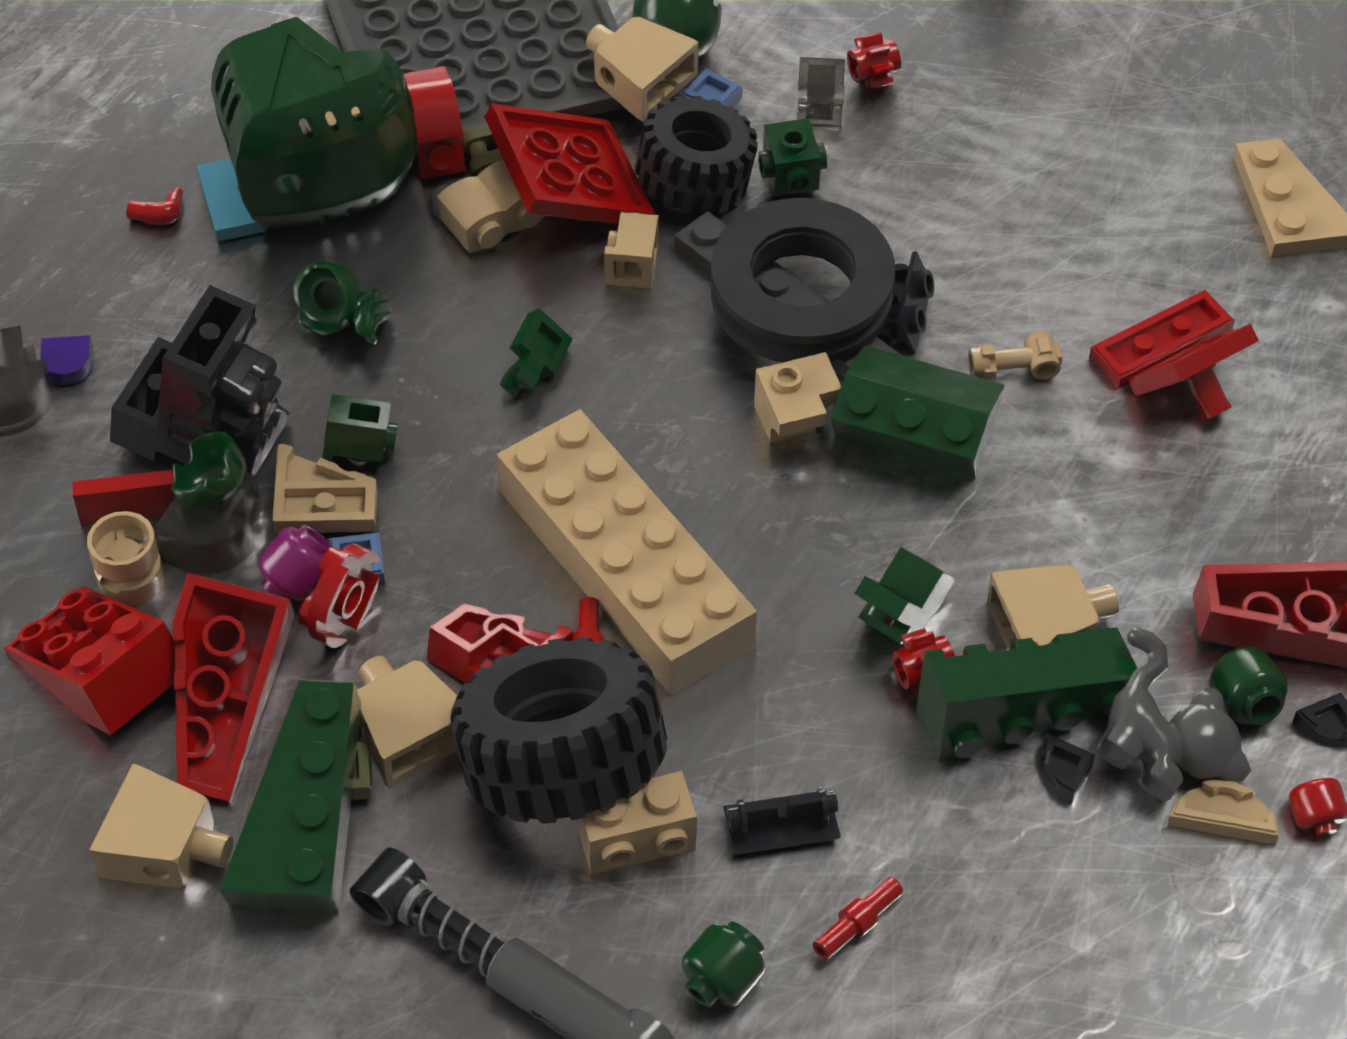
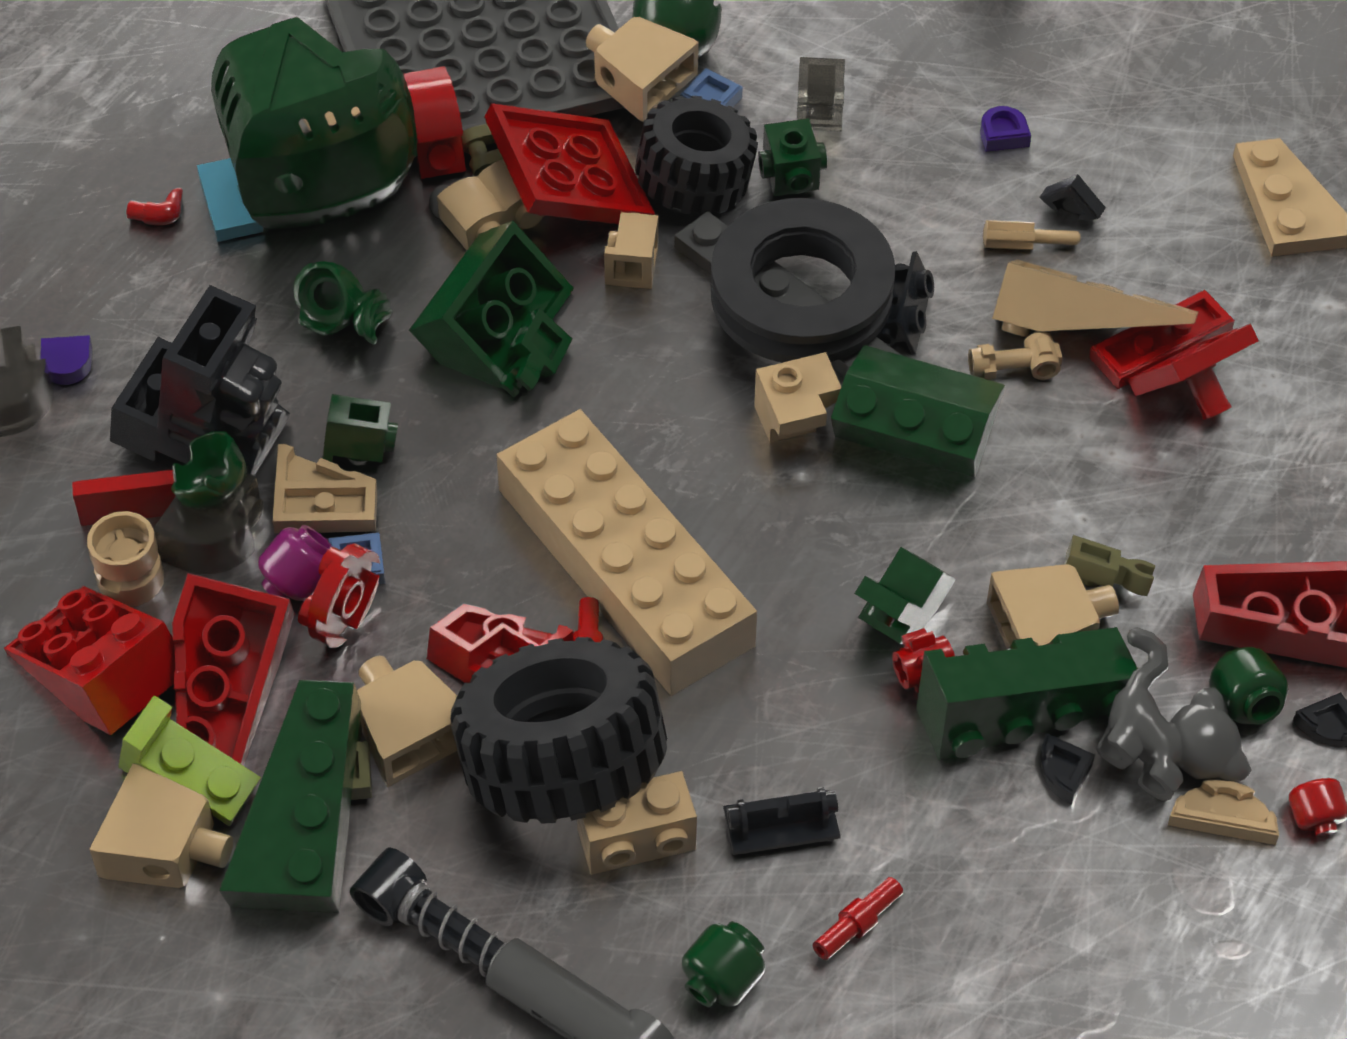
red gear [847,32,901,90] -> none
none -> lime bracket [118,695,261,827]
none -> dark green slope [409,220,574,388]
none -> dark purple tile [980,106,1031,152]
none -> tan axle [983,220,1081,250]
none -> tan wedge [992,259,1198,337]
none -> black tile [1039,174,1106,220]
none -> olive plate [1064,535,1155,596]

